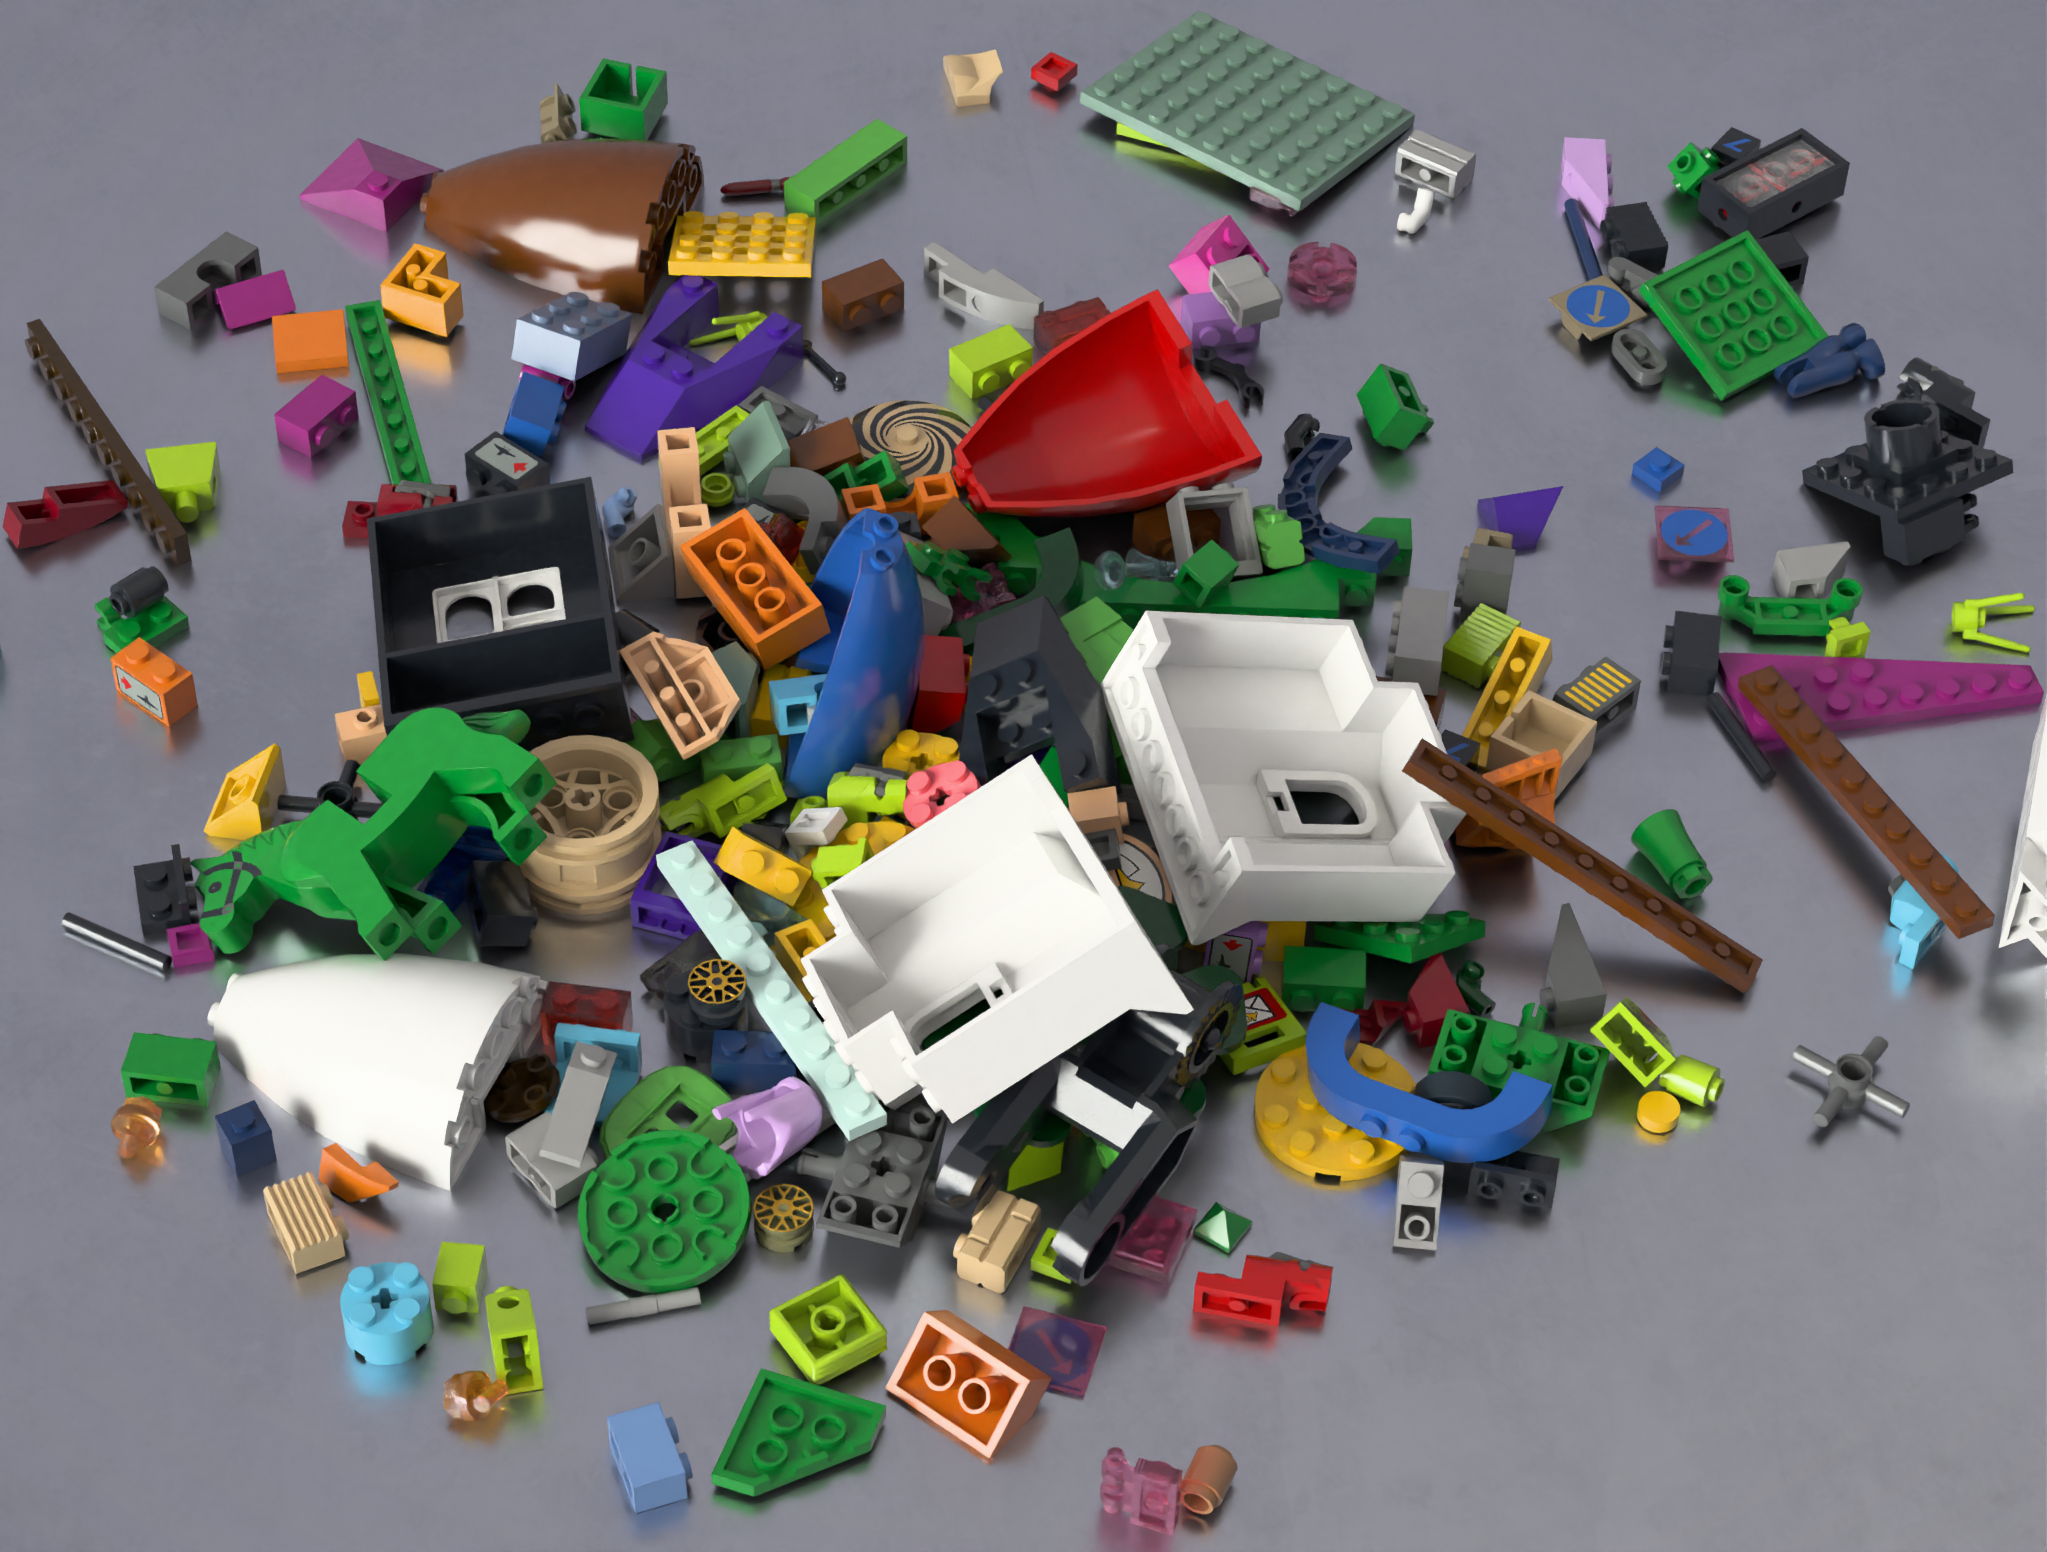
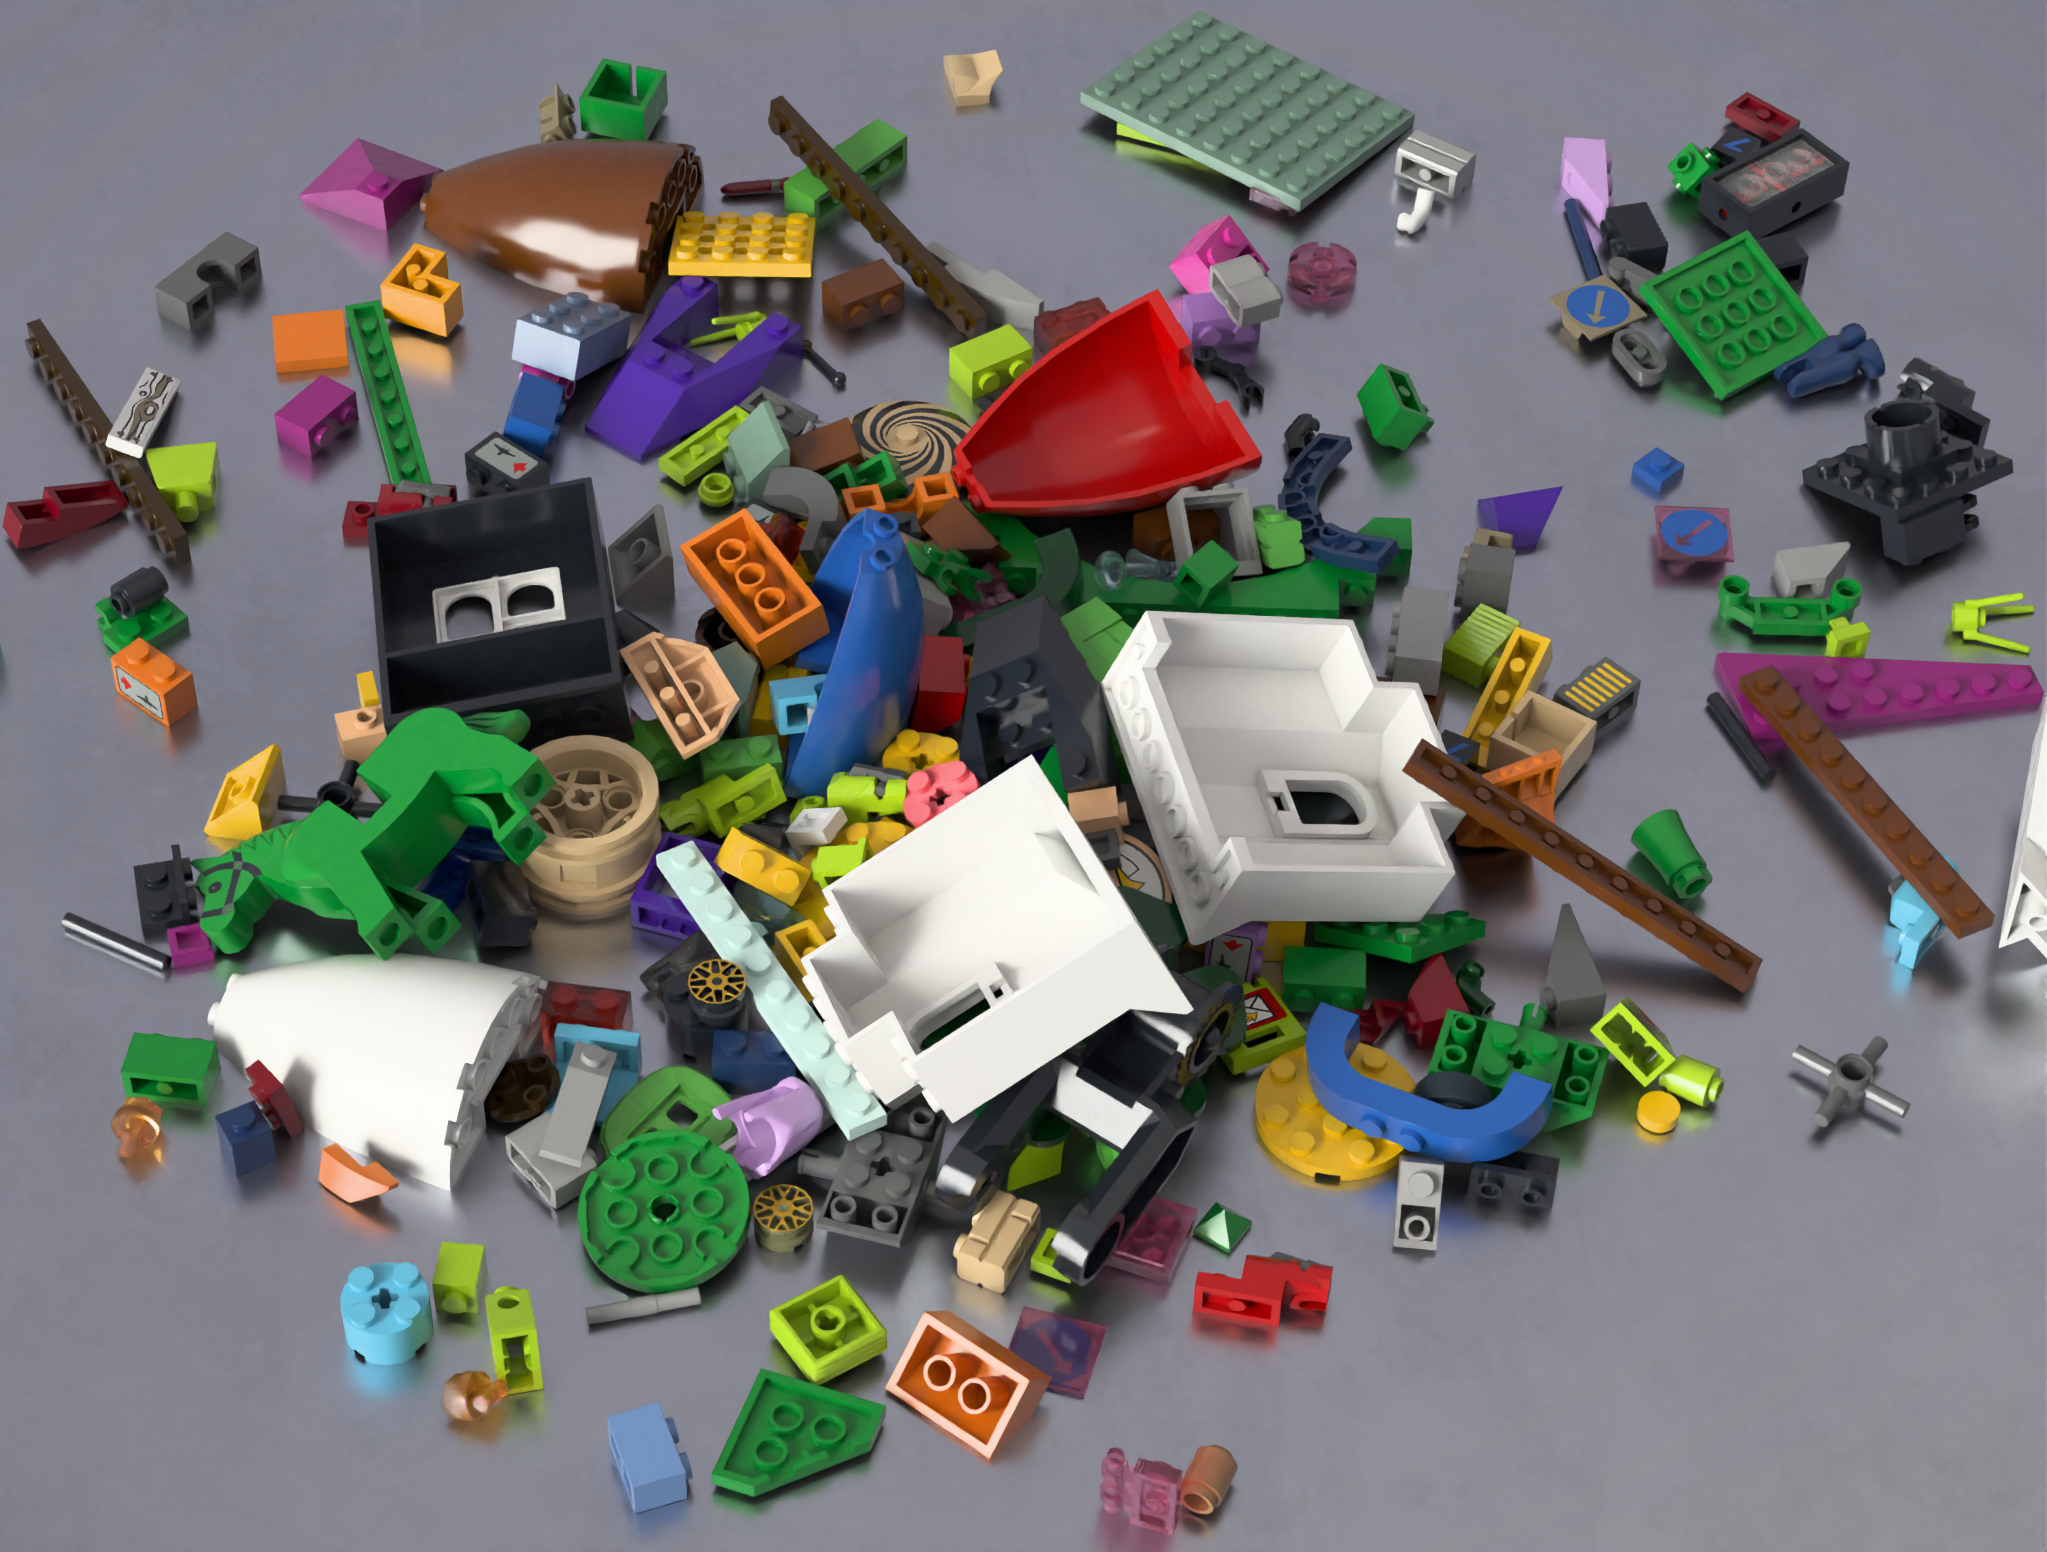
magenta panel [212,269,296,330] -> none
tan brick [263,1172,349,1274] -> none
light blue arm [602,487,637,538] -> none
light nougat arch [657,427,711,599] -> none
red plate [1031,52,1078,91] -> none
black brick [1661,611,1721,696] -> none
none -> white tile [105,367,181,458]
none -> dark red plate [245,1059,305,1139]
none -> dark brown plate [768,95,988,340]
none -> dark red plate [1725,92,1801,143]

